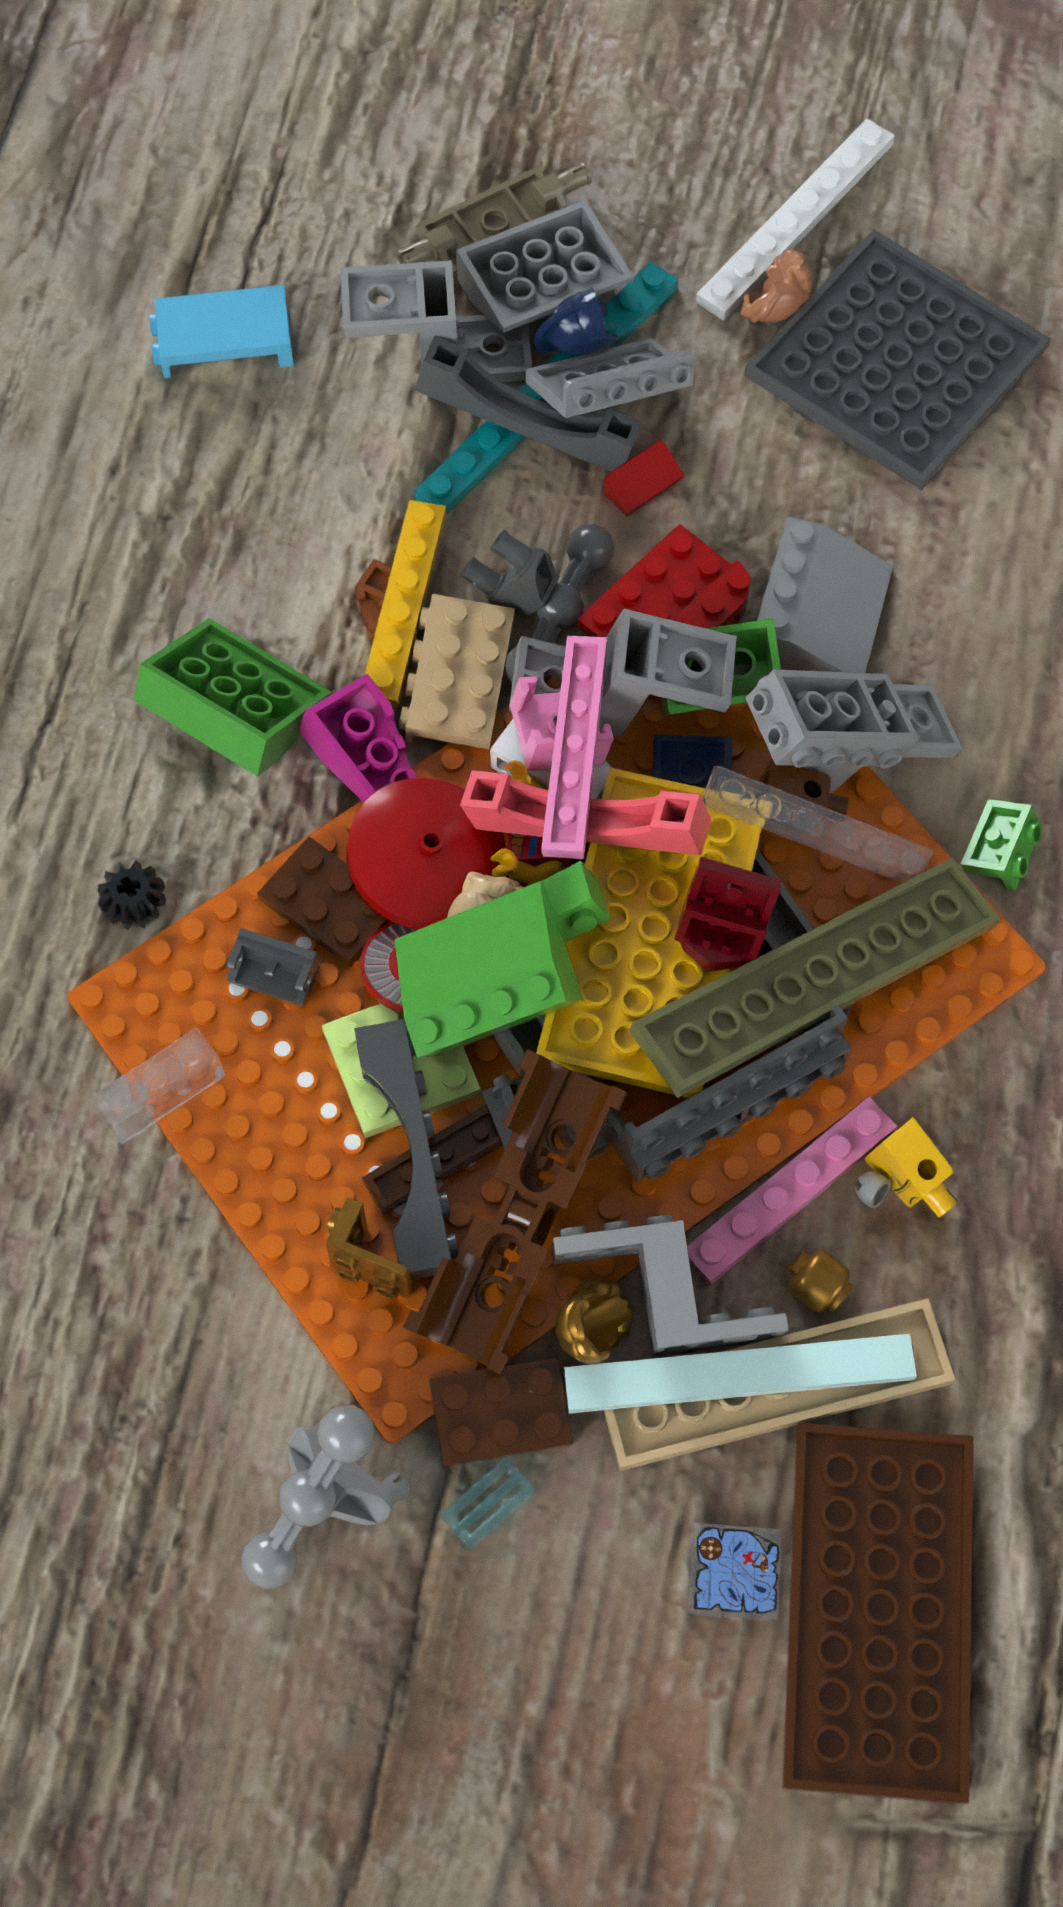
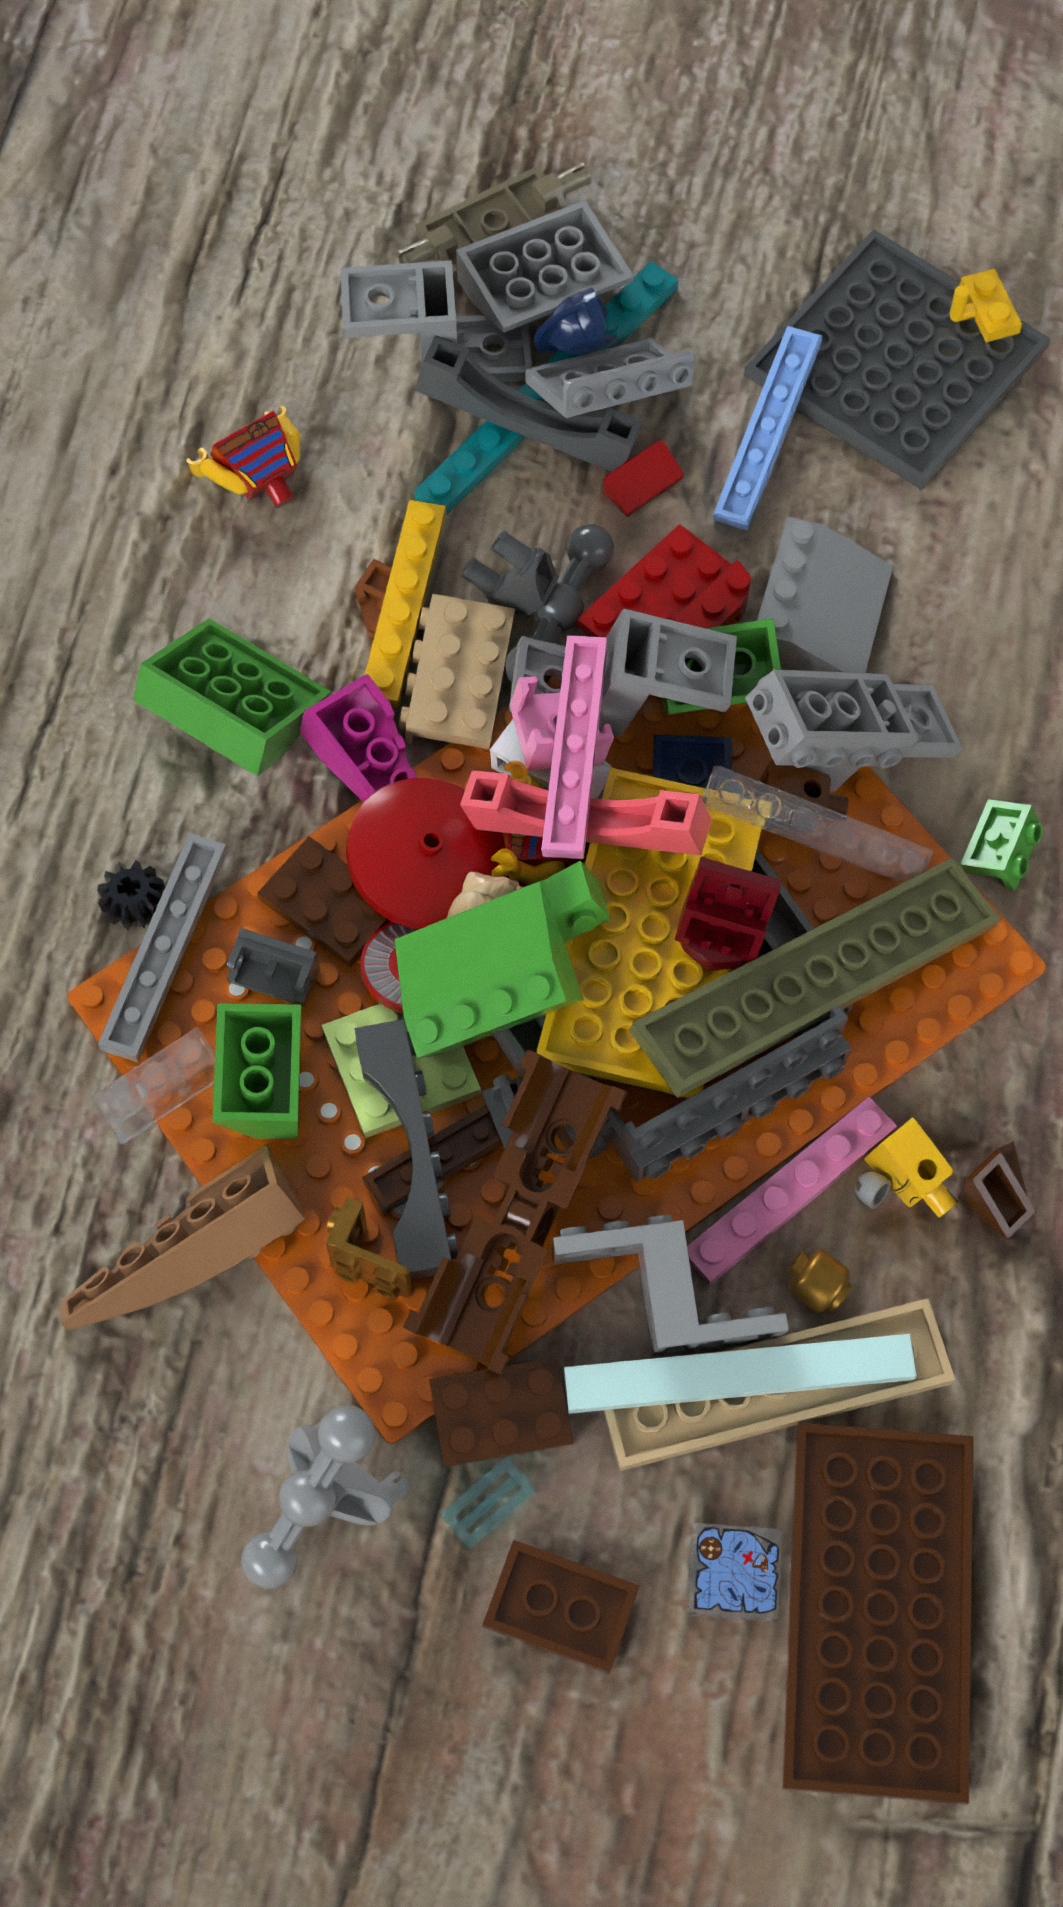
medium azure panel [149,285,294,378] -> none
pearl gold hair [555,1278,633,1364] -> none
white plate [696,118,895,321] -> none
nougat hair [741,249,813,323] -> none
none -> medium nougat wedge [60,1144,305,1330]
none -> light grey plate [98,833,228,1062]
none -> torso [186,406,300,508]
none -> bright green slope [212,1003,301,1139]
none -> reddish brown plate [482,1540,640,1675]
none -> light blue tile [713,326,822,531]
none -> yellow plate [949,268,1022,343]
none -> reddish brown slope [958,1141,1036,1239]

